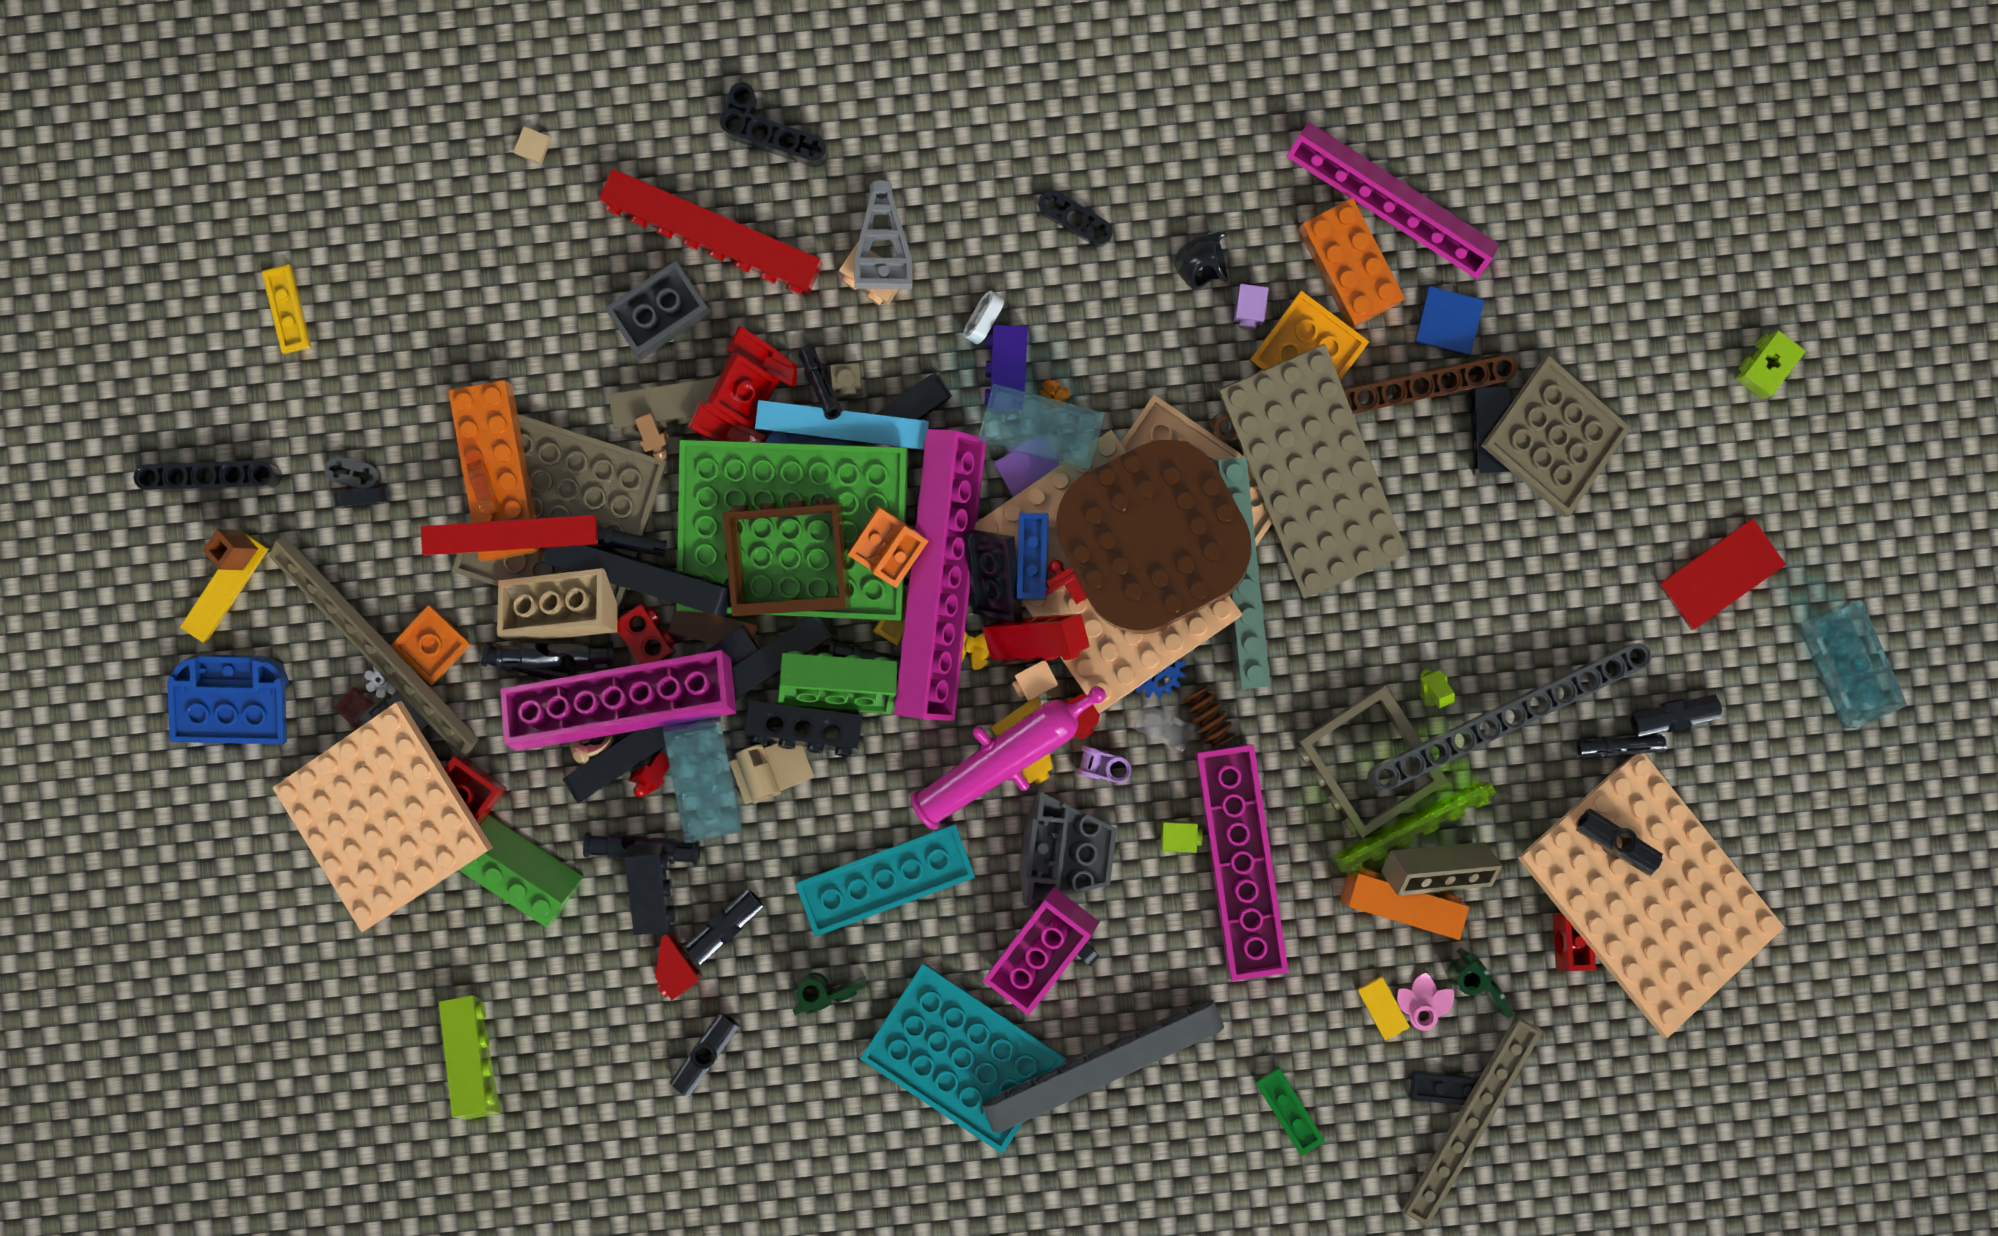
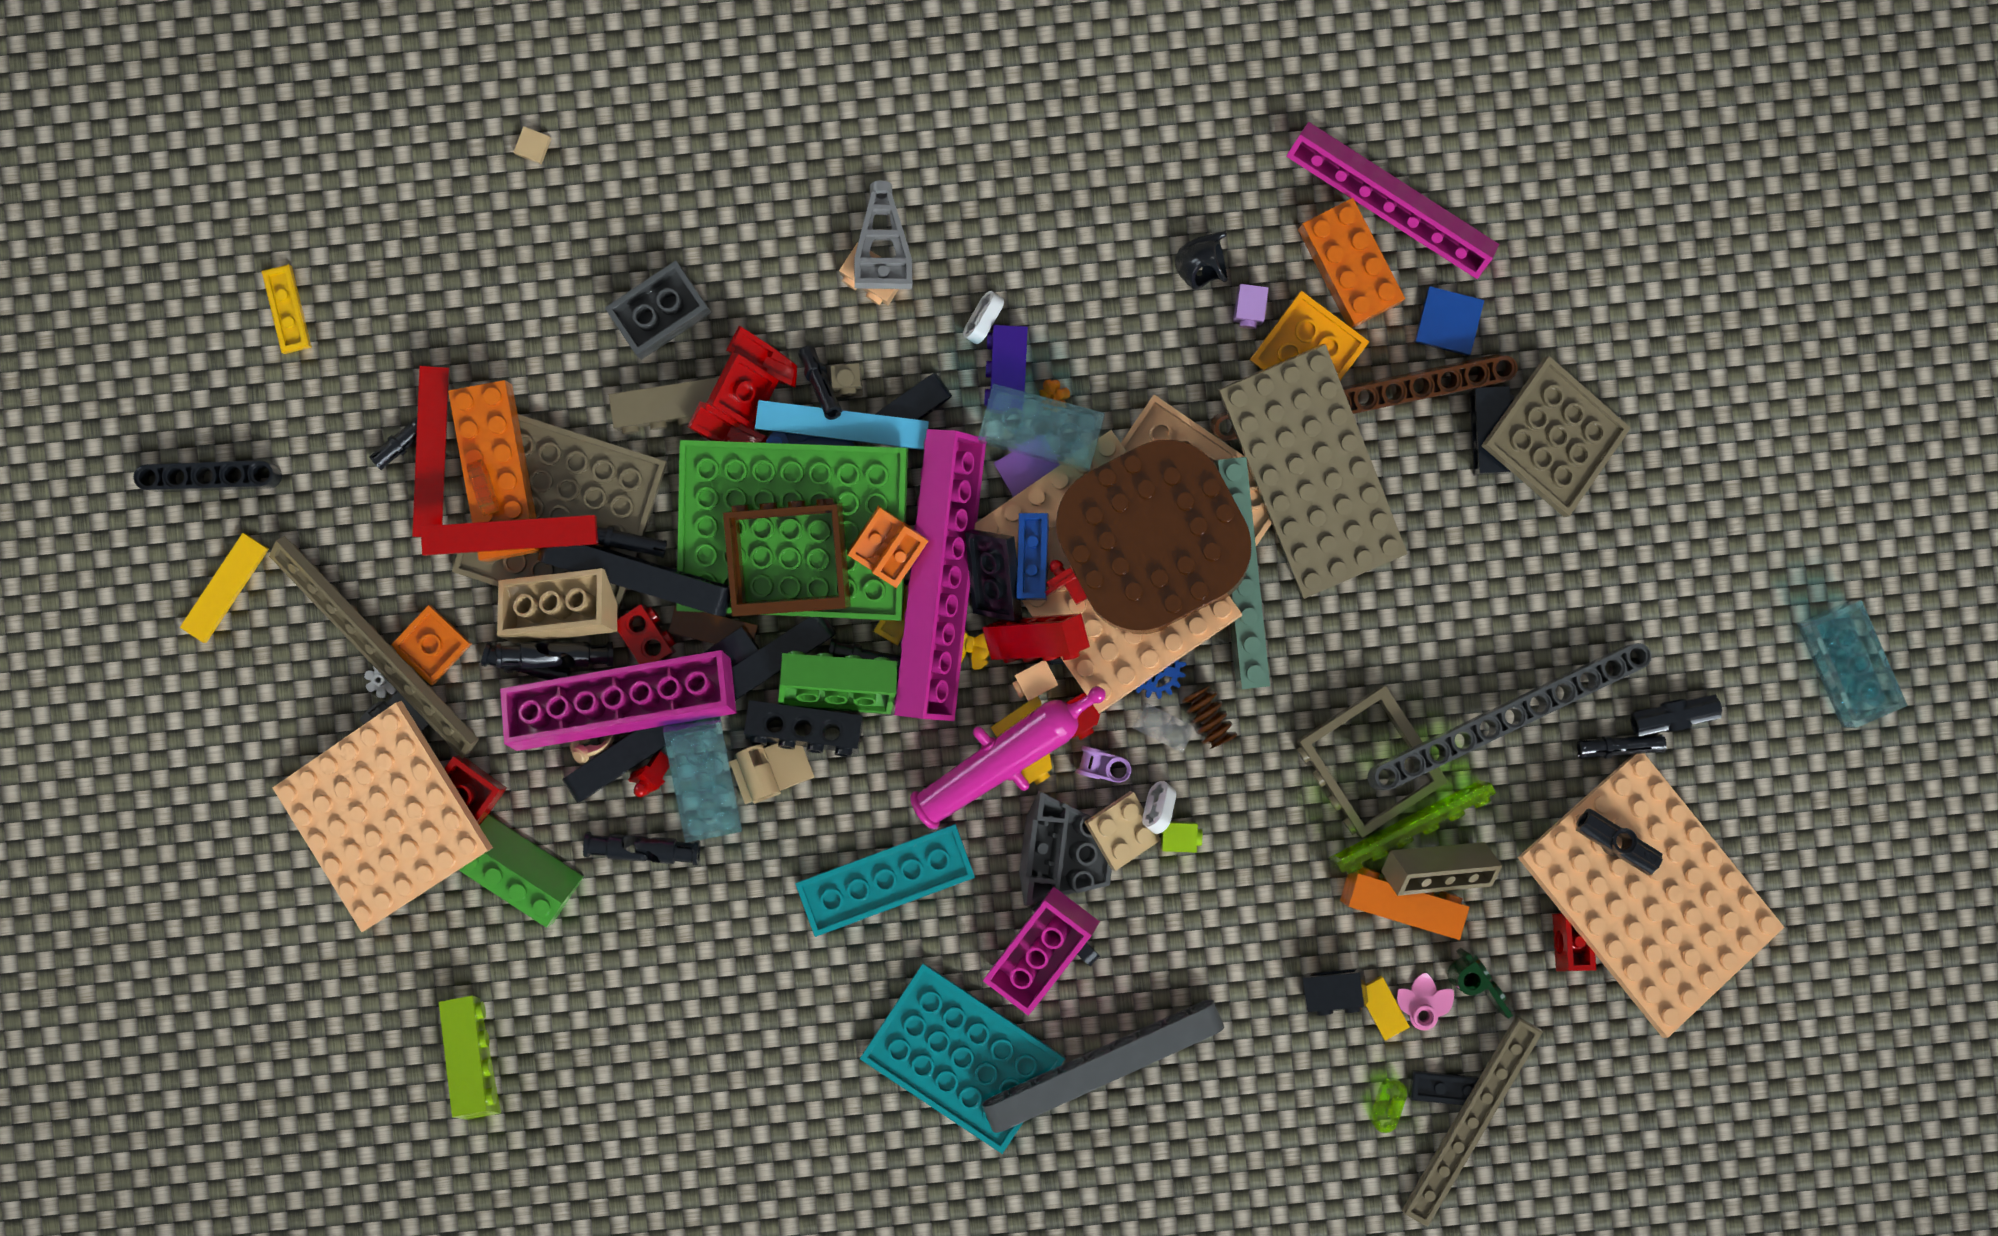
blue plate [167,655,289,744] -> none
dark orange brick [202,529,258,570] -> none
dark grey beam [325,457,381,489] -> none
black beam [333,488,389,509] -> none
clear red tile [333,687,374,727] -> none
red brick [598,168,823,296] -> none
black brick [625,843,675,935] -> none
medium nougat piece [635,411,670,461] -> none
red slope [655,931,703,1001] -> none
black piece [669,1011,740,1097] -> none
black piece [684,888,764,965] -> none
black beam [720,82,828,167] -> none
dark green piece [793,972,867,1015] -> none
black beam [1038,190,1113,247] -> none
dark pink brick [1194,744,1289,981] -> none
green plate [1254,1067,1325,1156] -> none
lime piece [1420,669,1455,708] -> none
red tile [1659,518,1786,630] -> none
lime brick [1736,331,1806,399] -> none
none -> black pin [369,417,417,470]
none -> red tile [412,366,450,537]
none -> tan plate [1084,791,1161,871]
none -> white beam [1142,781,1176,834]
none -> black brick [1303,968,1368,1016]
none -> clear neon green beam [1370,1078,1407,1133]

